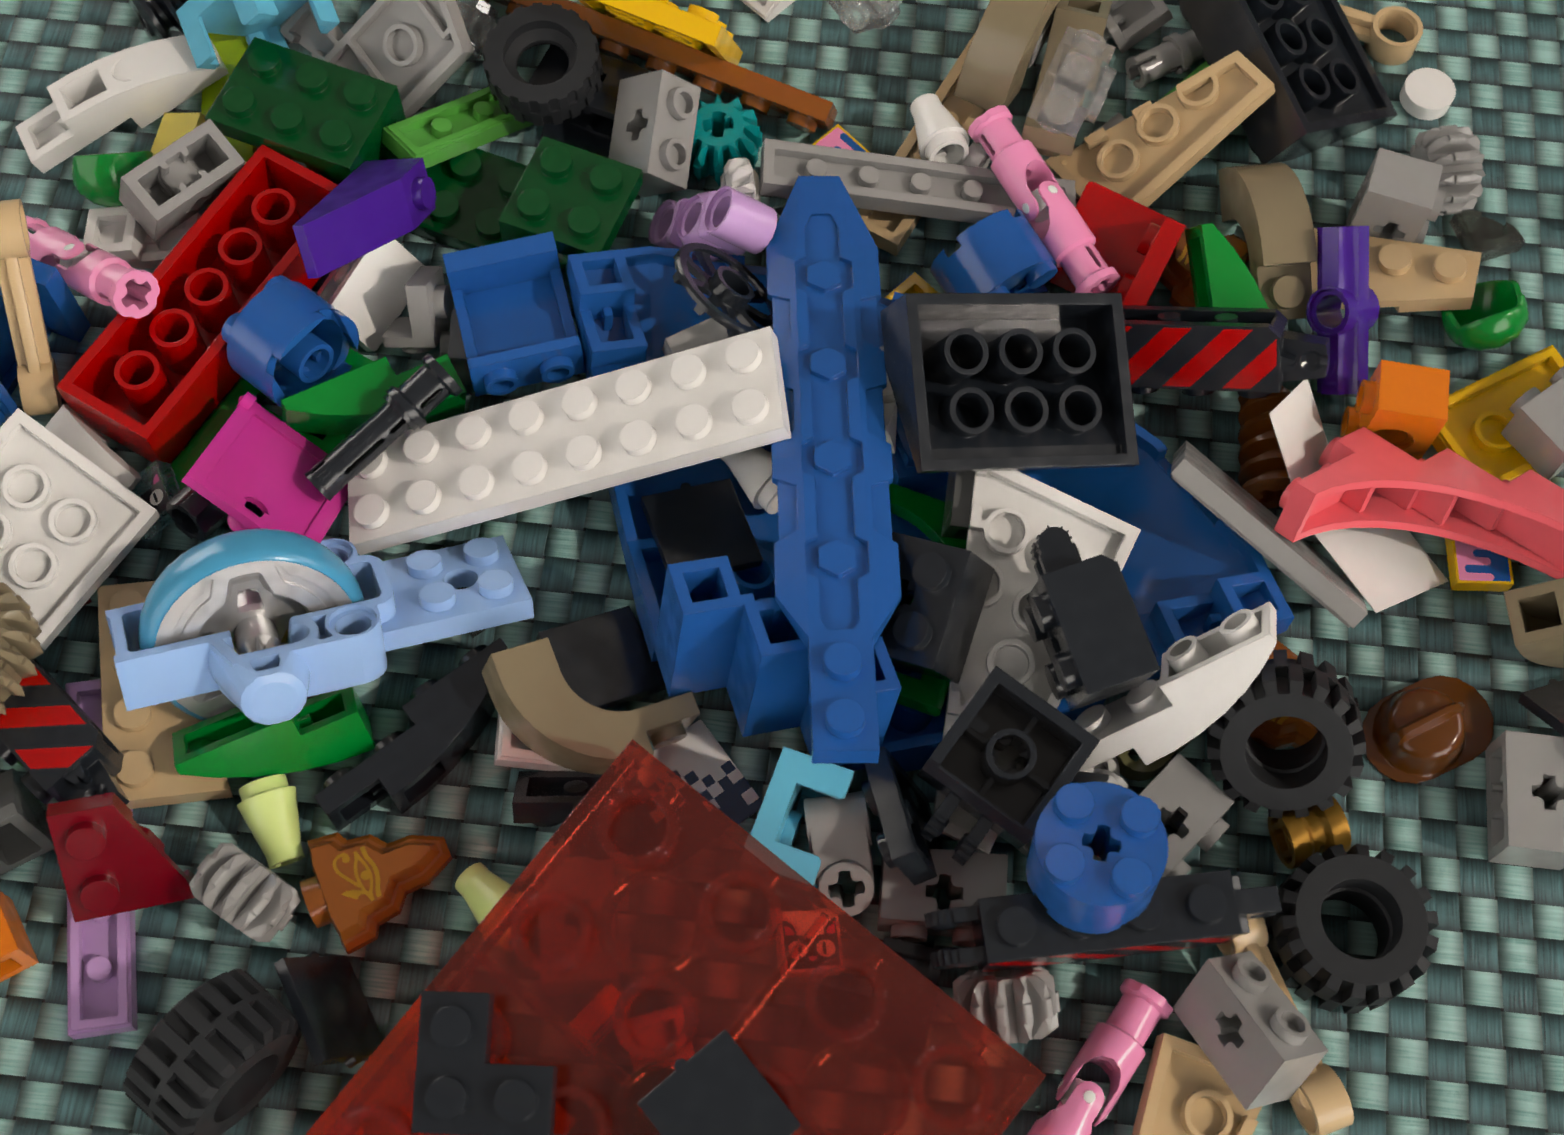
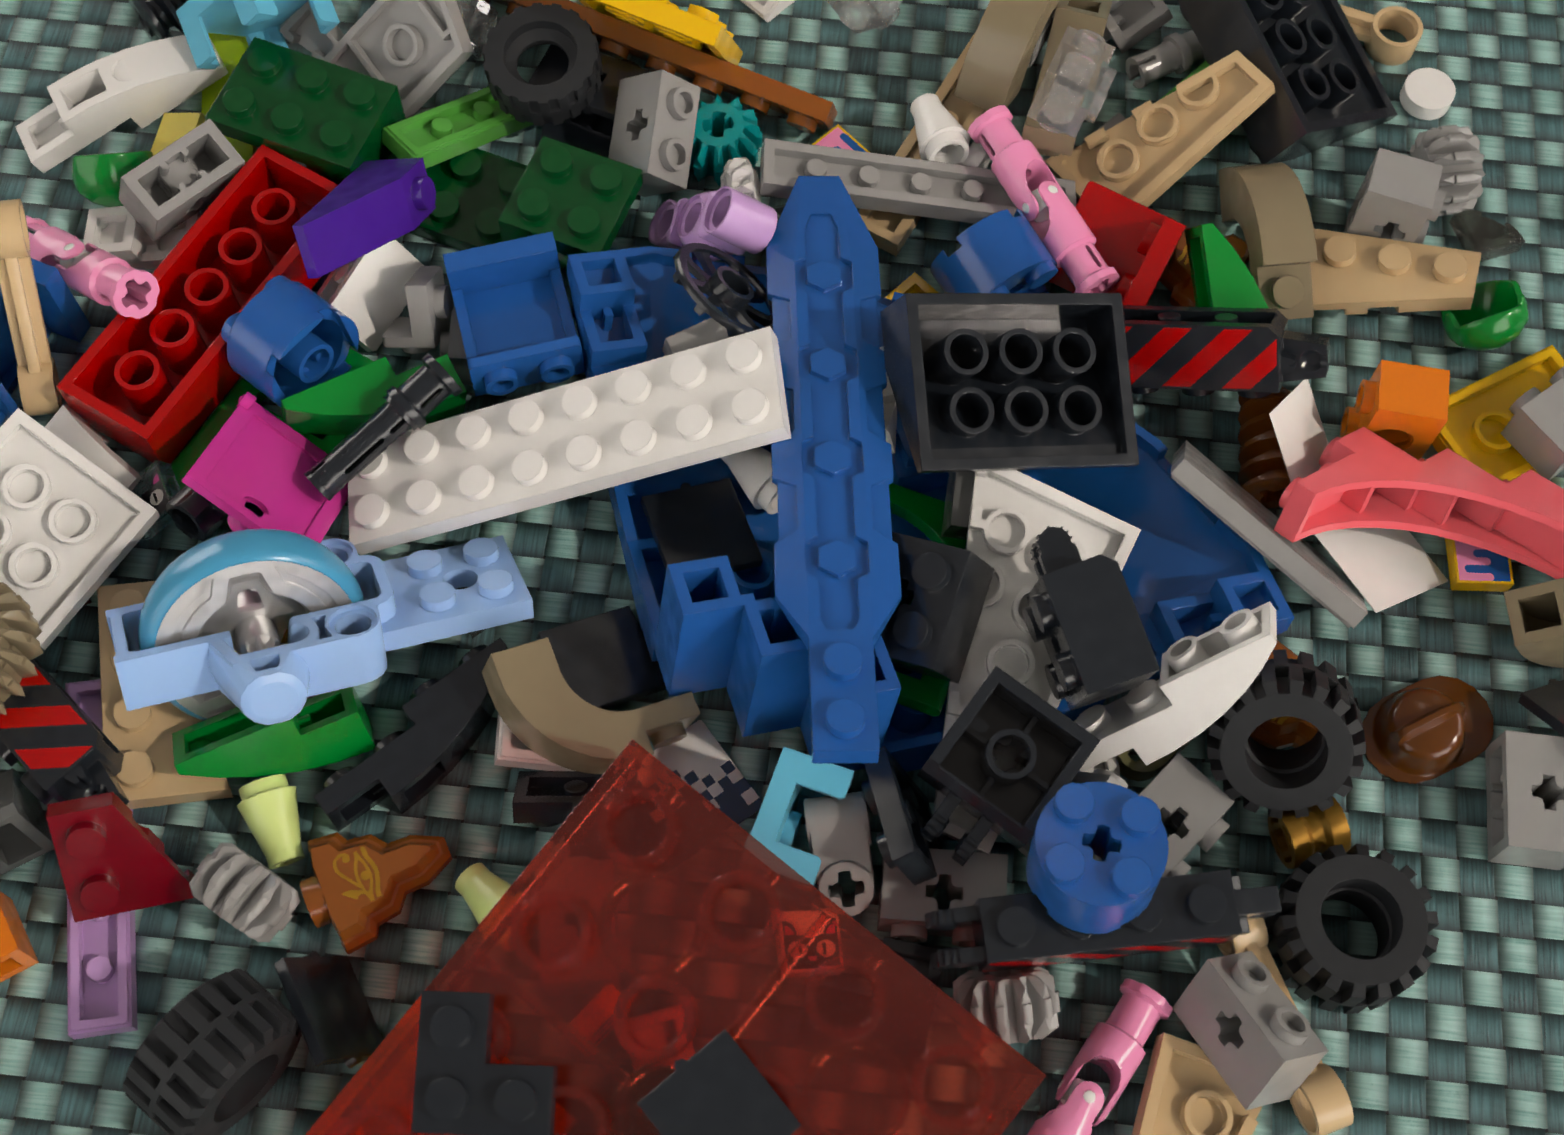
dark purple piece [1306,225,1380,395] -> none

